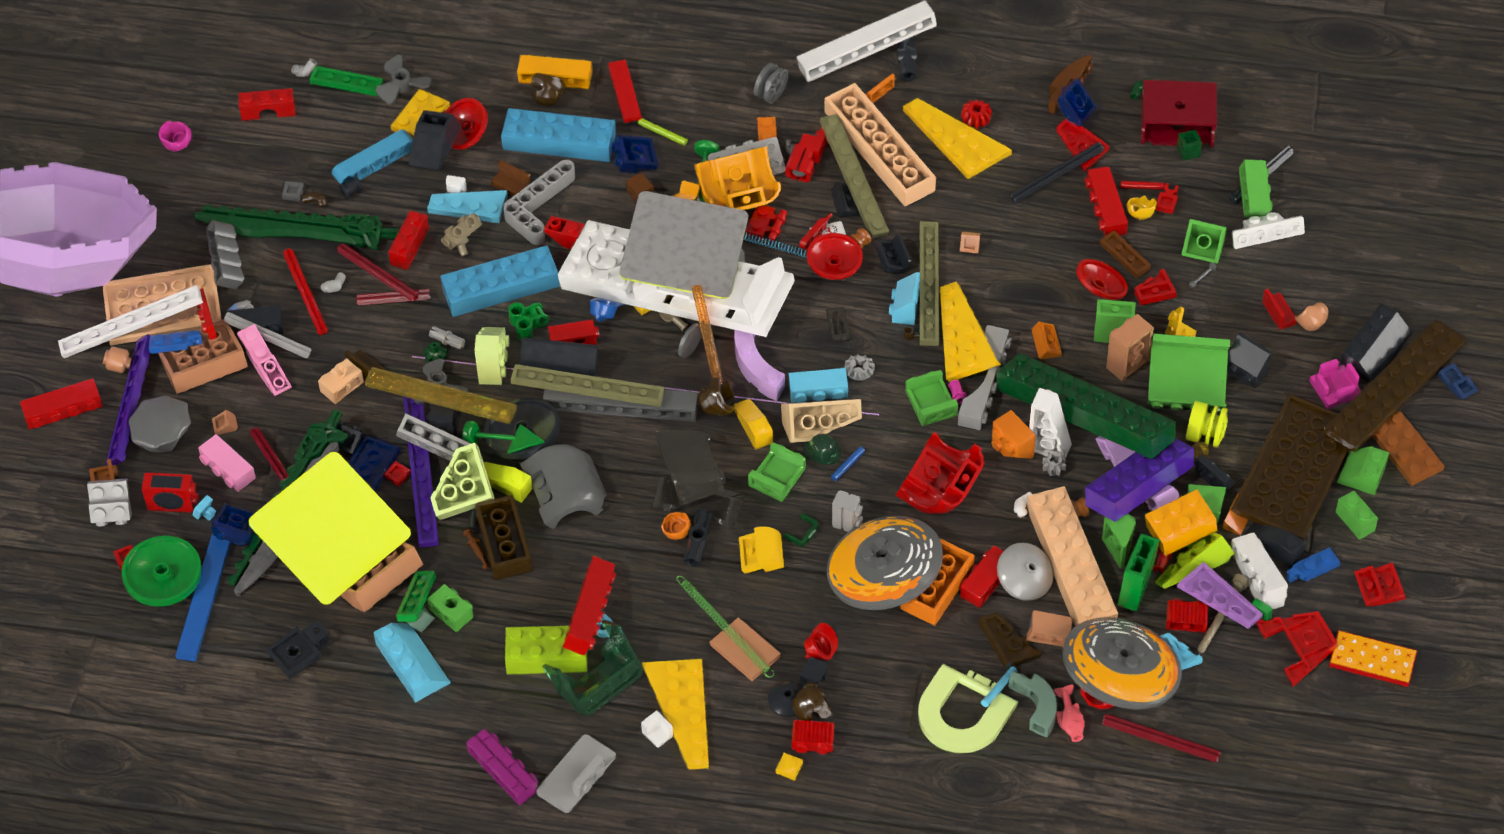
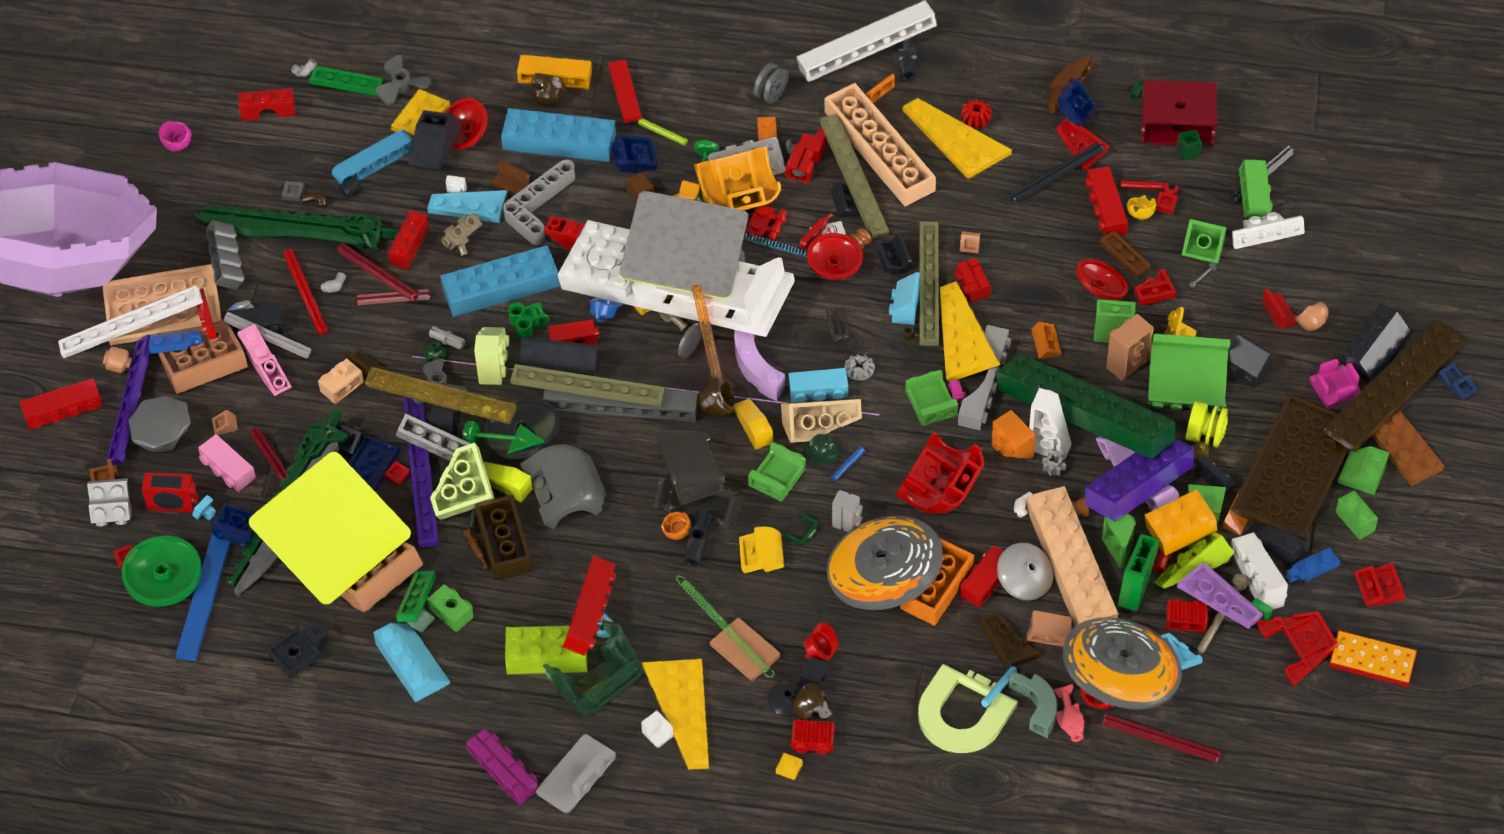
none -> red brick [954,258,991,302]

